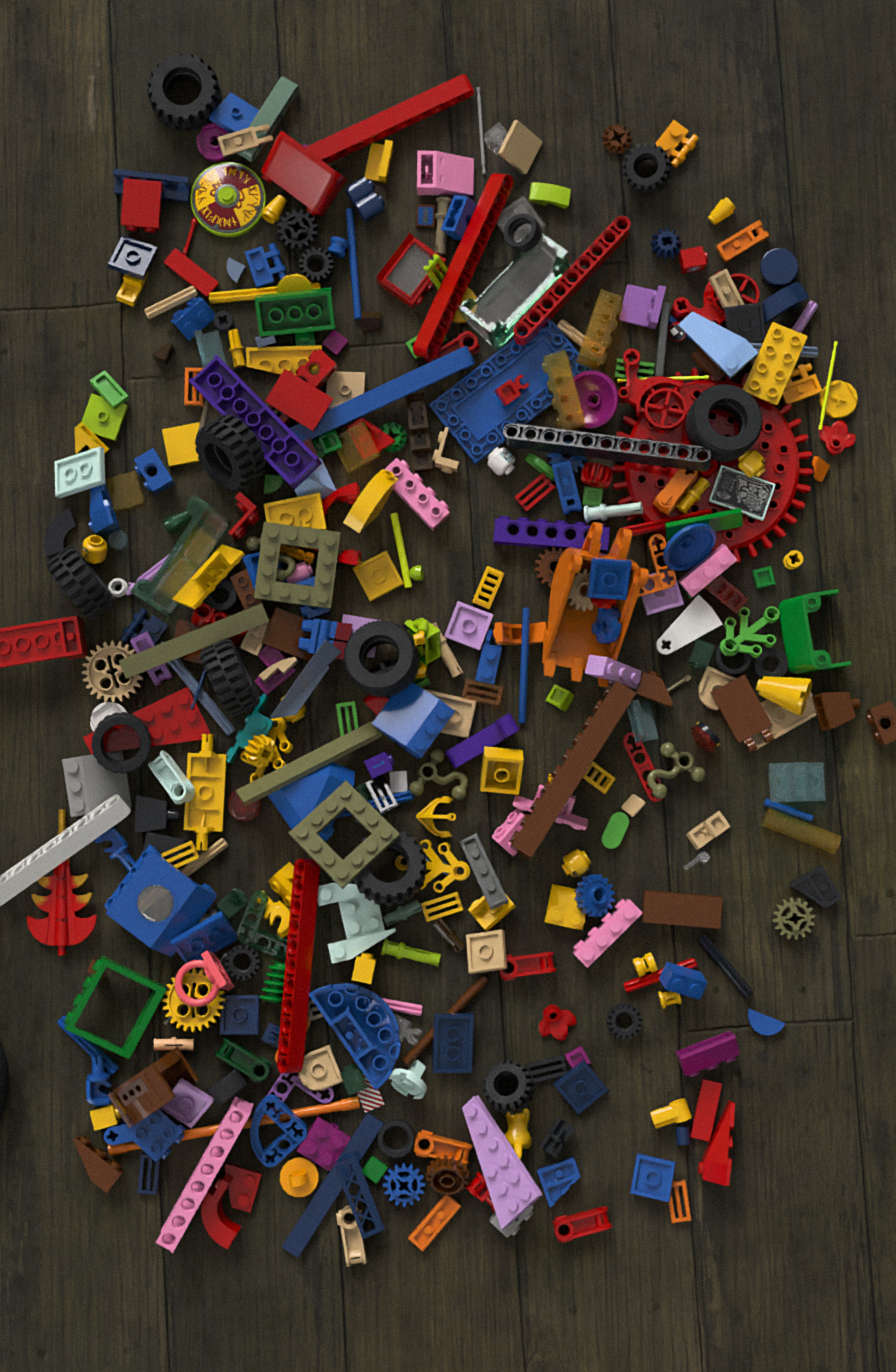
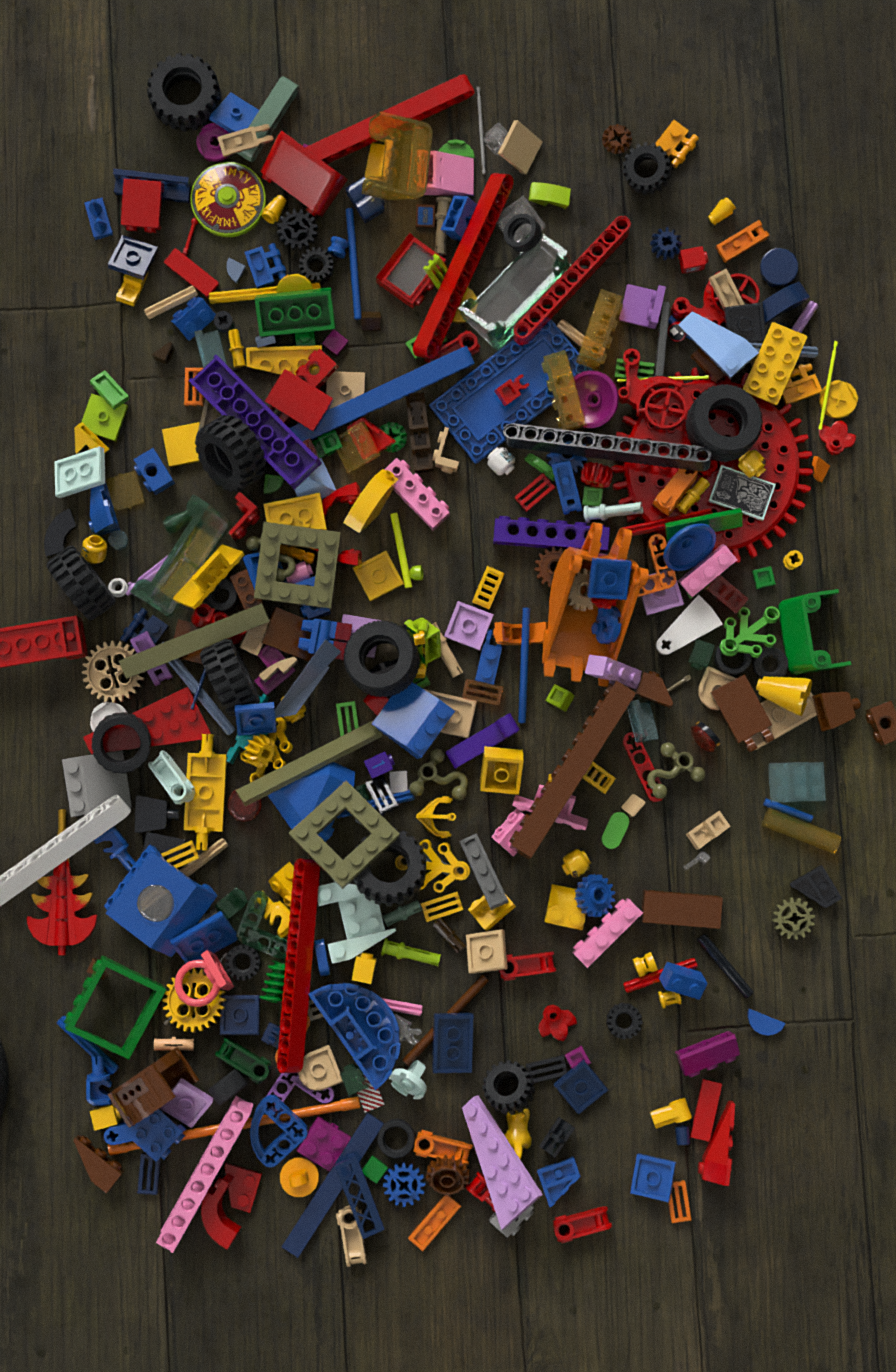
none -> blue tile [84,198,113,240]
none -> blue plate [235,702,277,736]
none -> blue beam [314,939,331,977]
none -> clear yellow windscreen [361,111,433,200]
none -> bright green tile [439,139,475,160]

